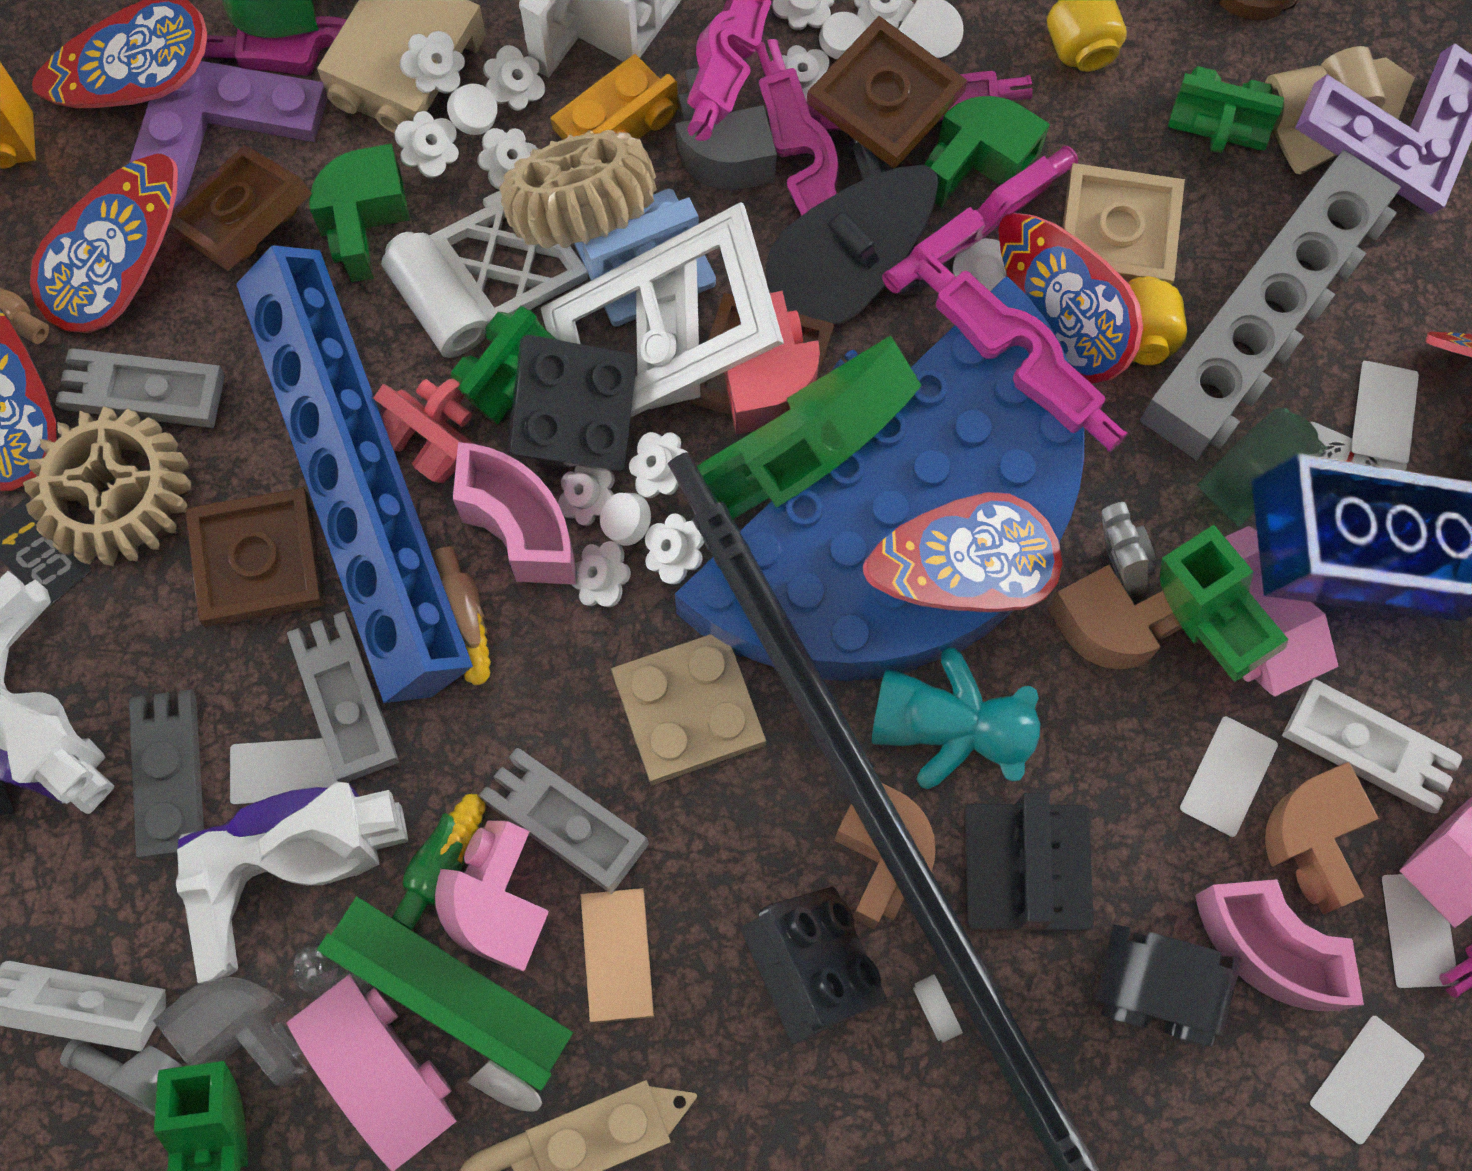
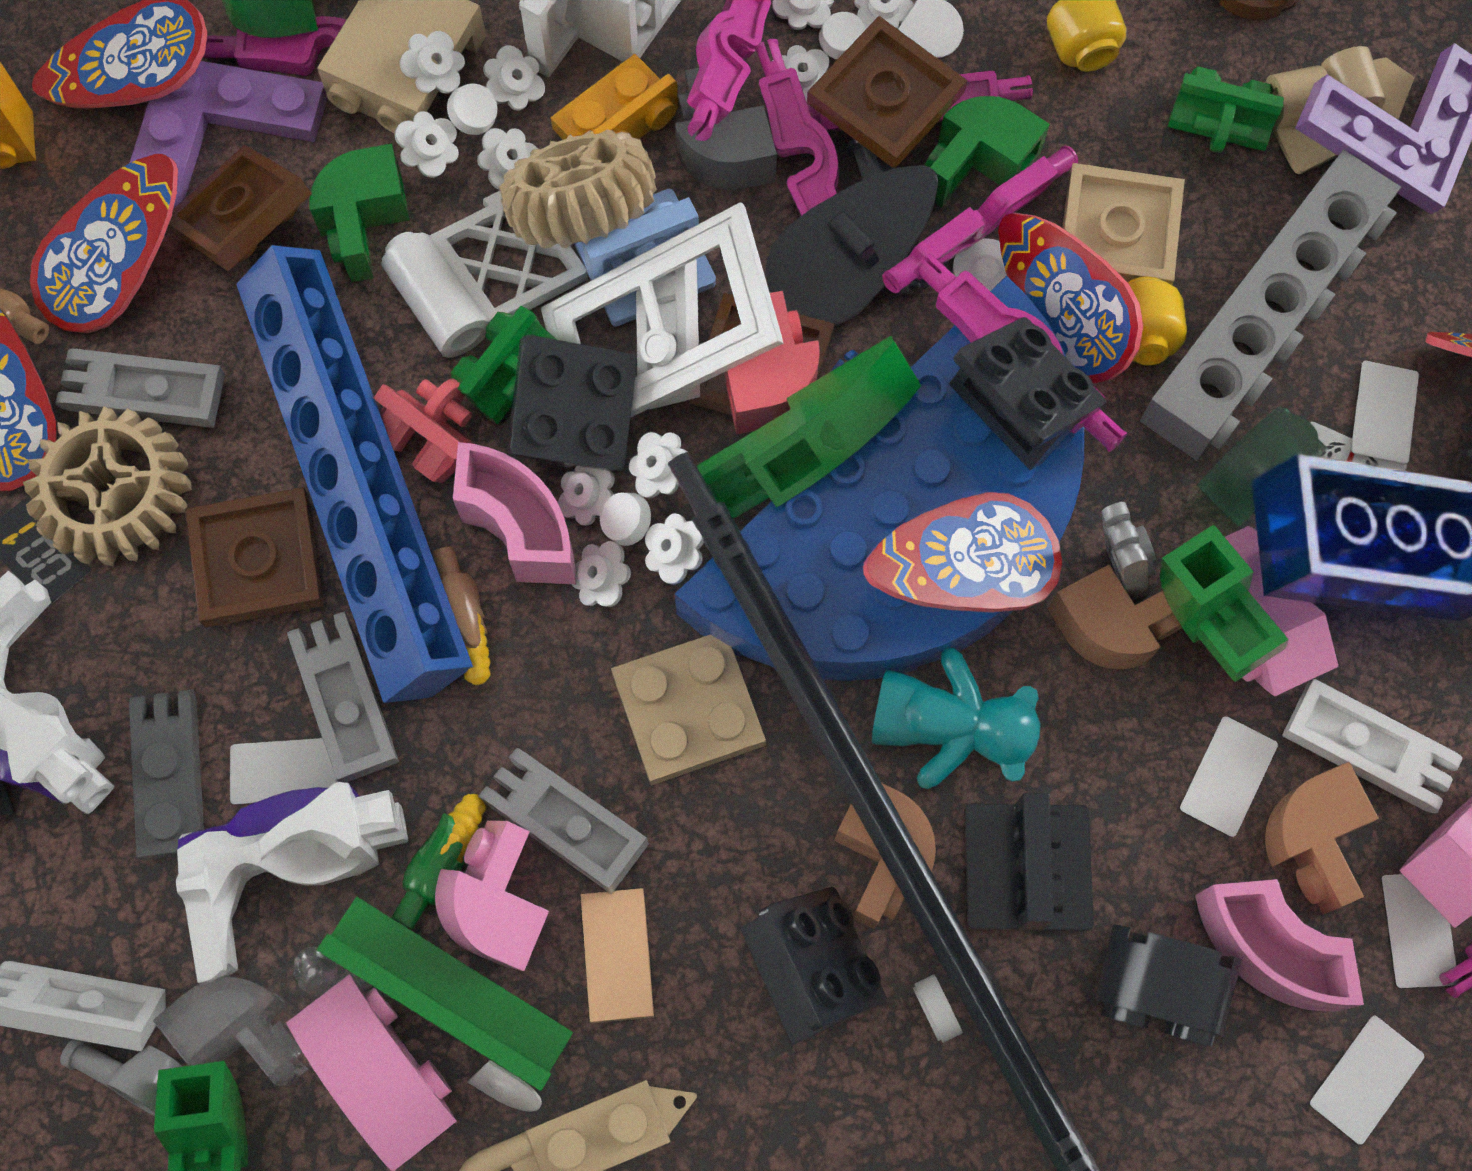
none -> black bracket [949,317,1106,471]

